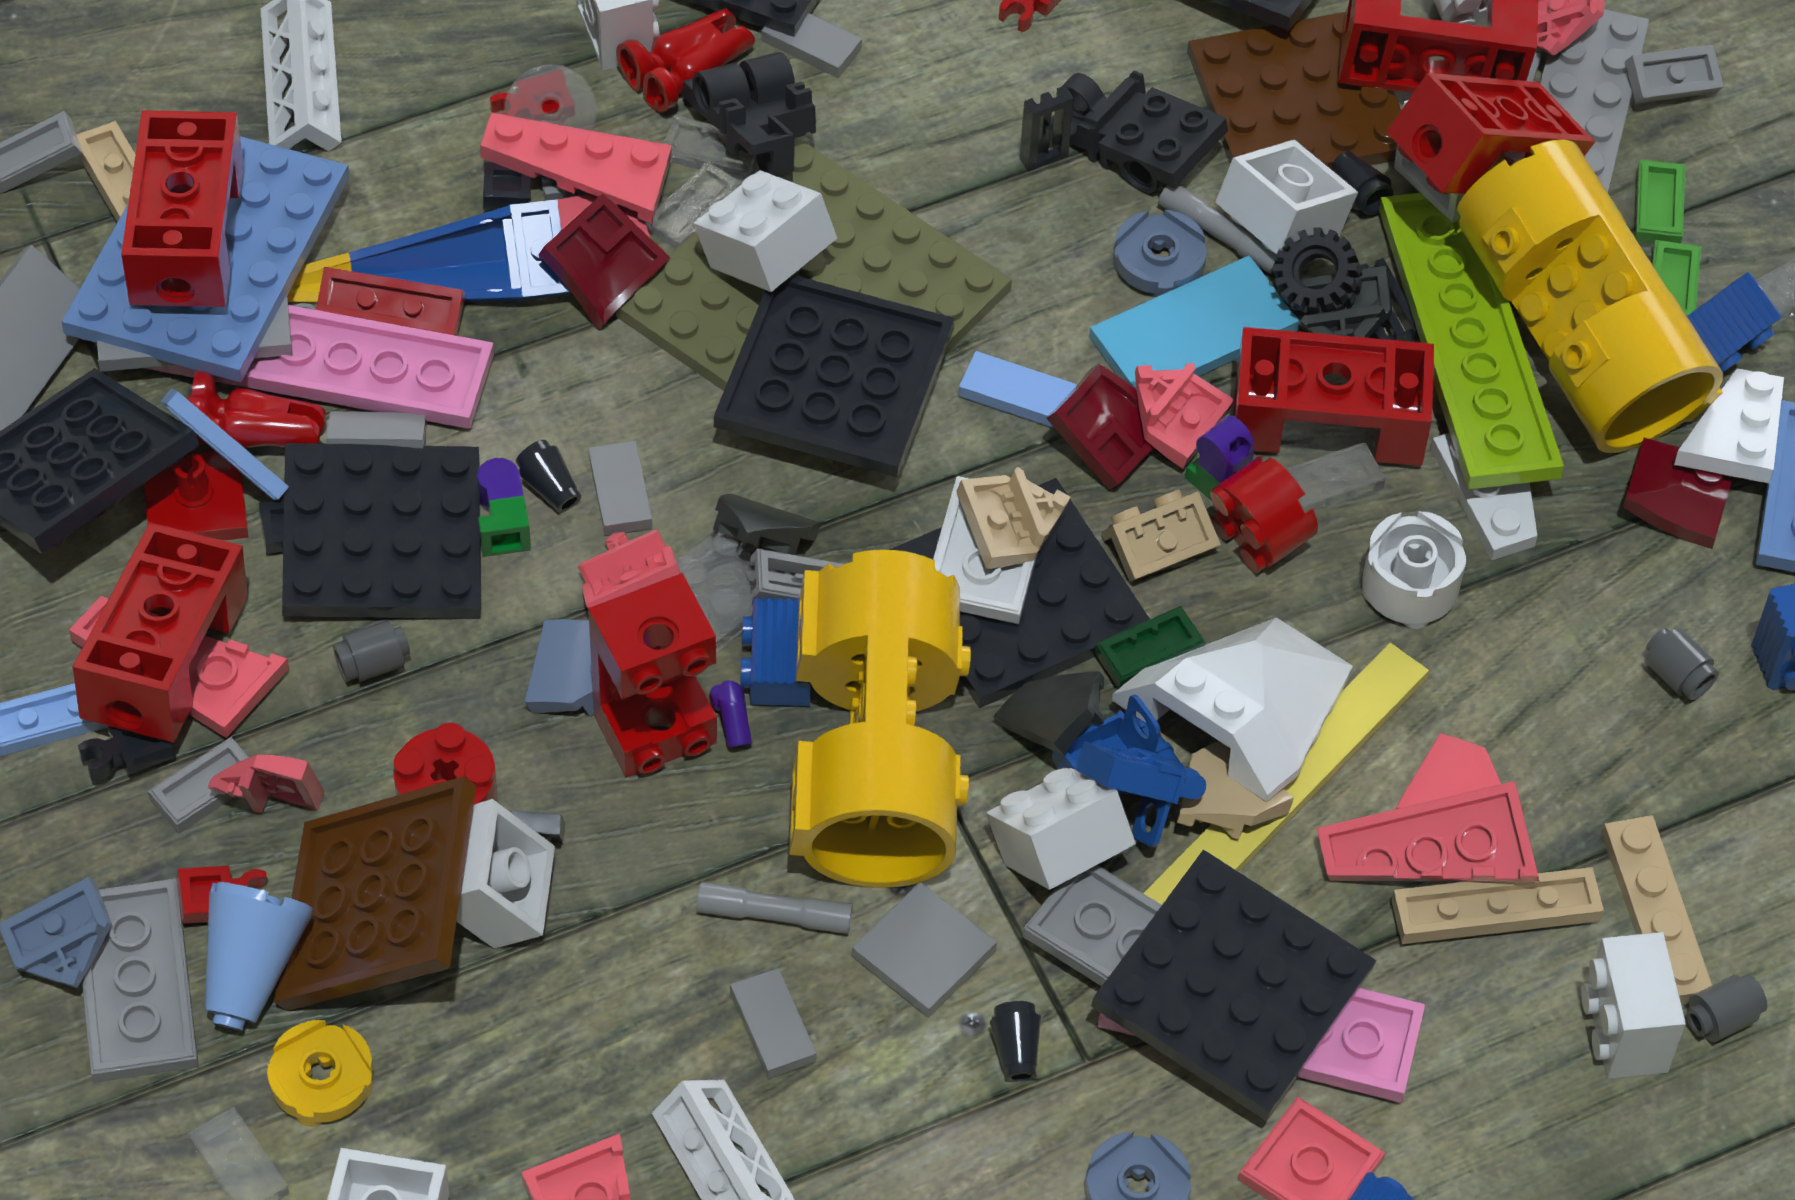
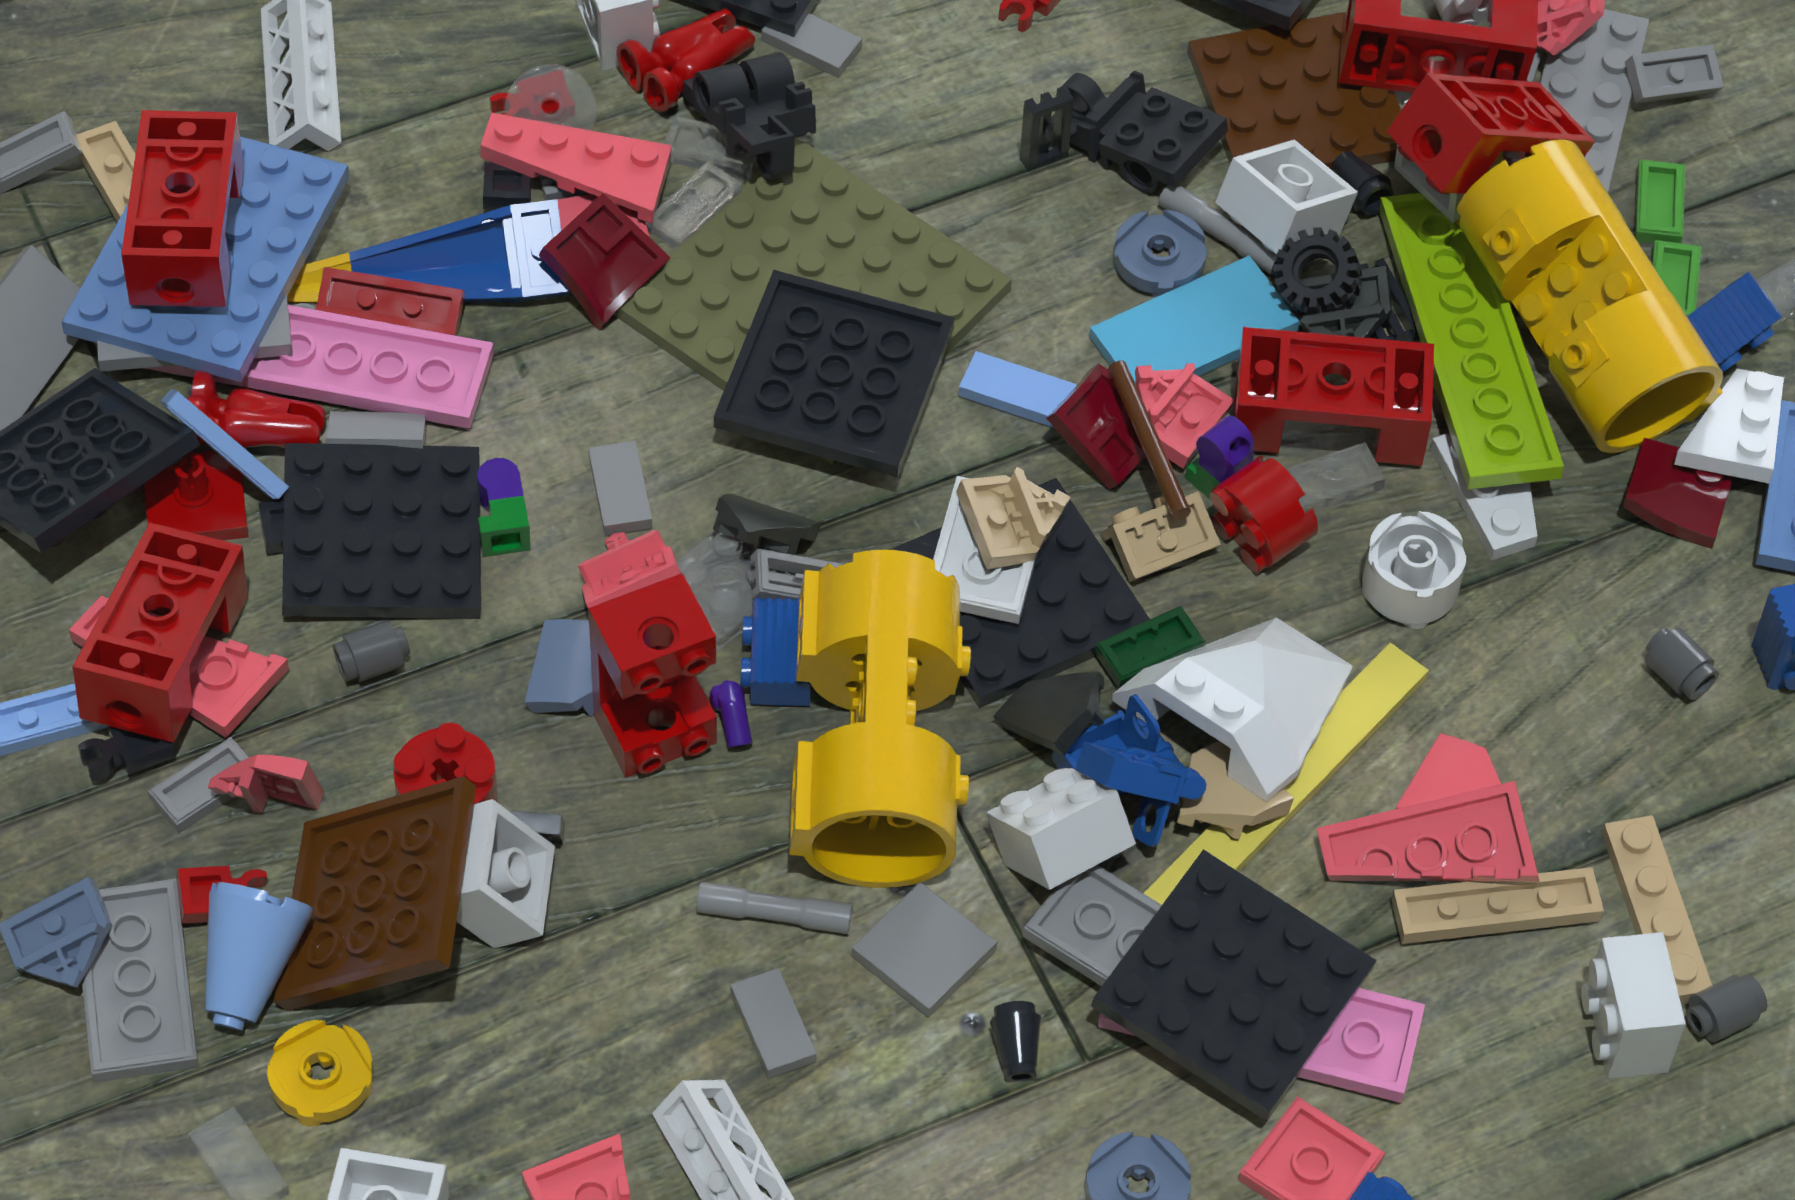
black cone [516,439,581,513] -> none
white brick [693,170,837,292] -> none
none -> reddish brown bar [1108,360,1191,520]

